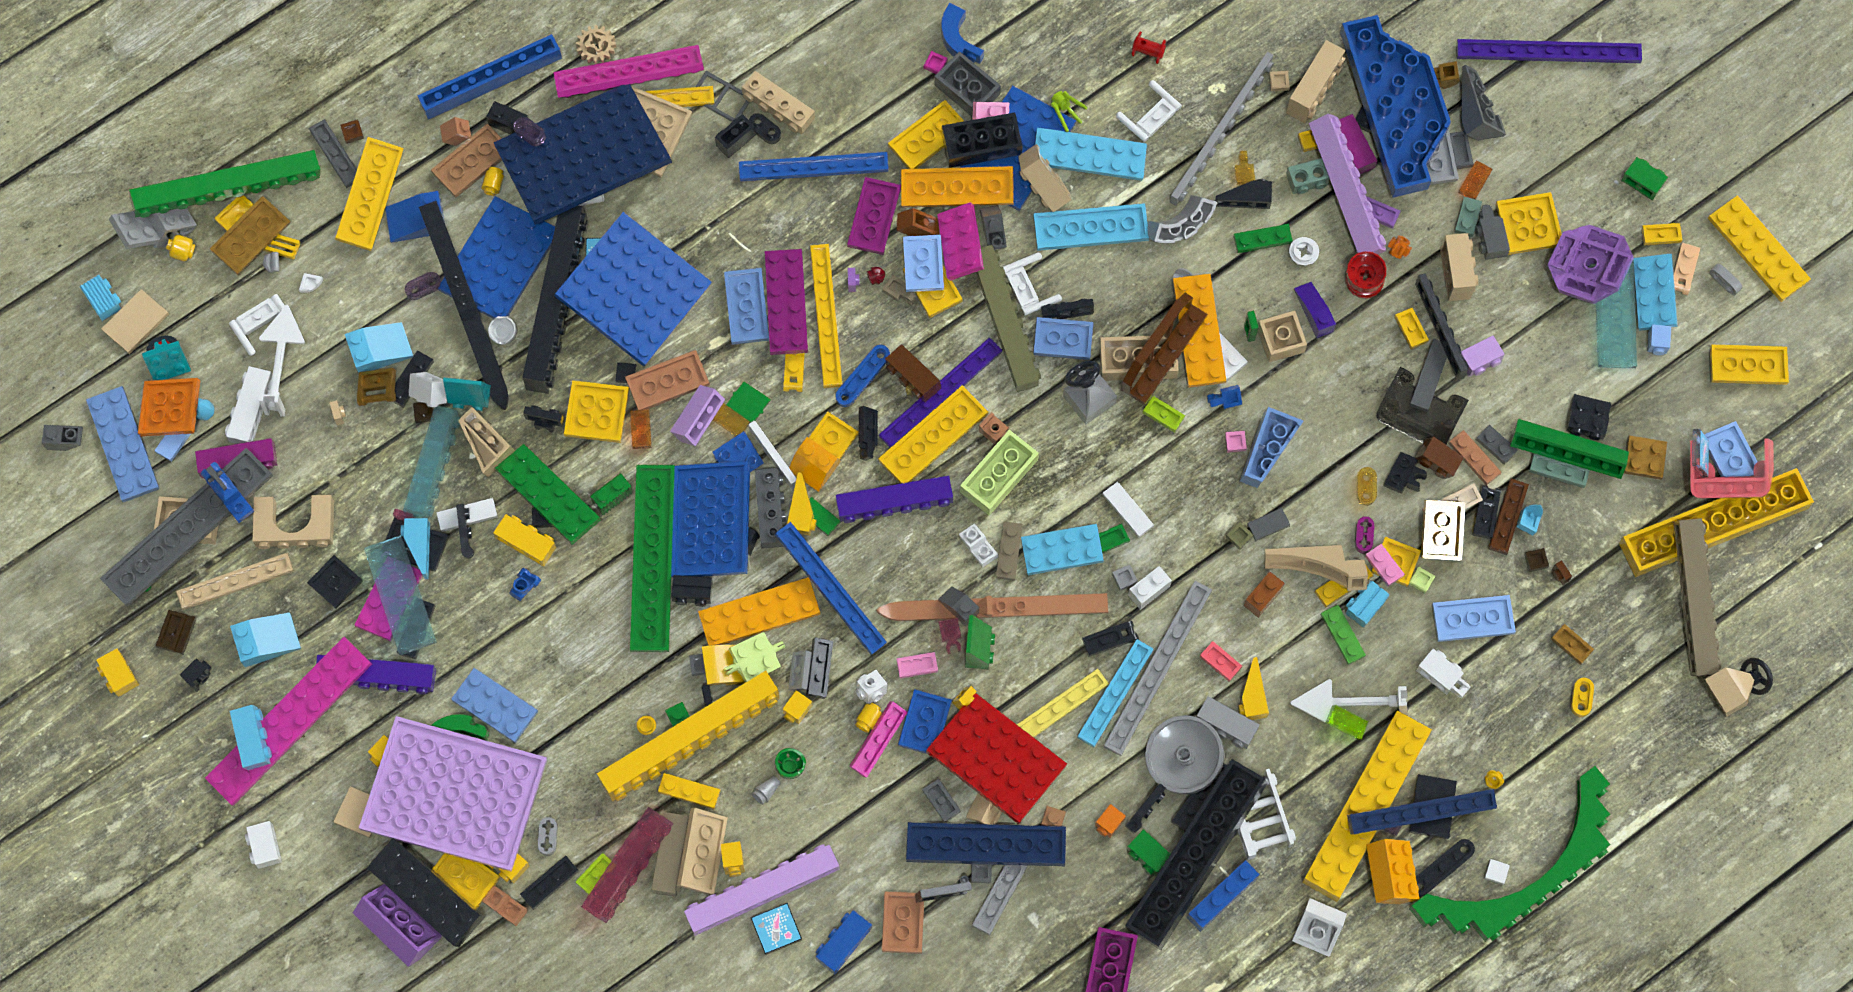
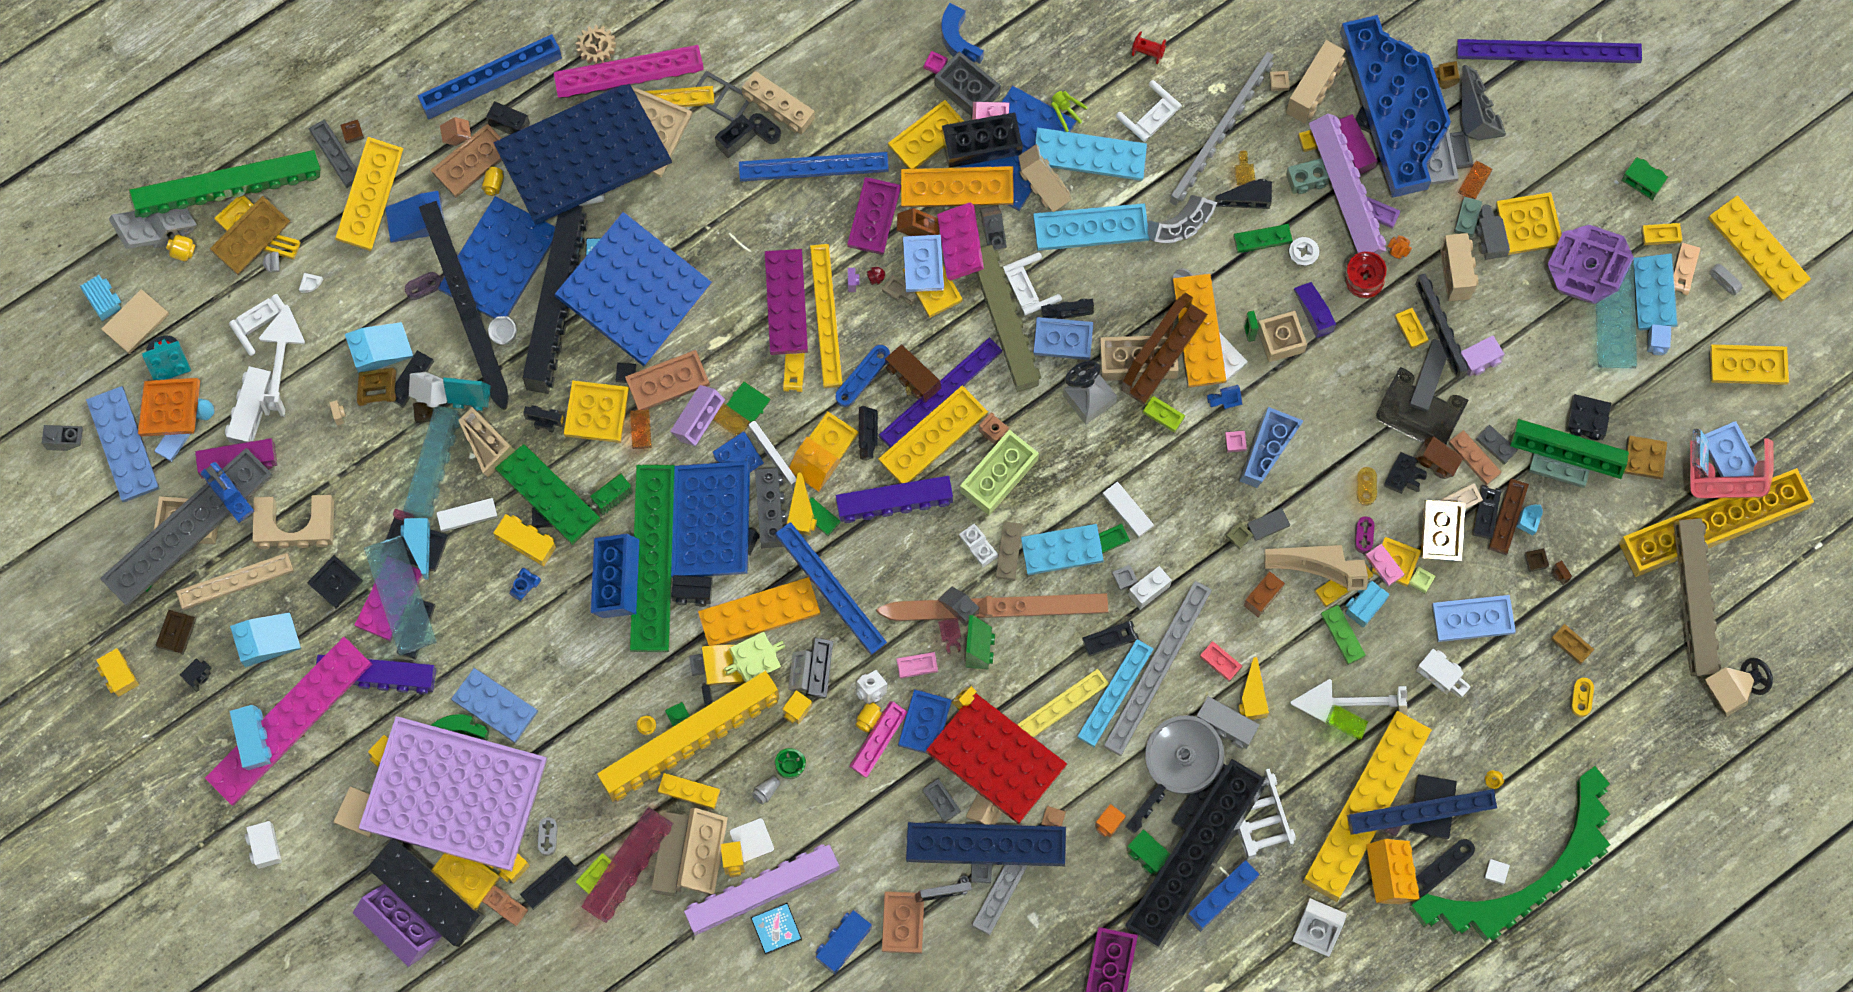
black plate [456,504,474,559] -> none
clear purple plate [513,117,546,146] -> none
medium blue plate [724,268,769,345] -> none
none -> blue brick [591,534,639,618]
none -> white sticker [730,818,774,862]

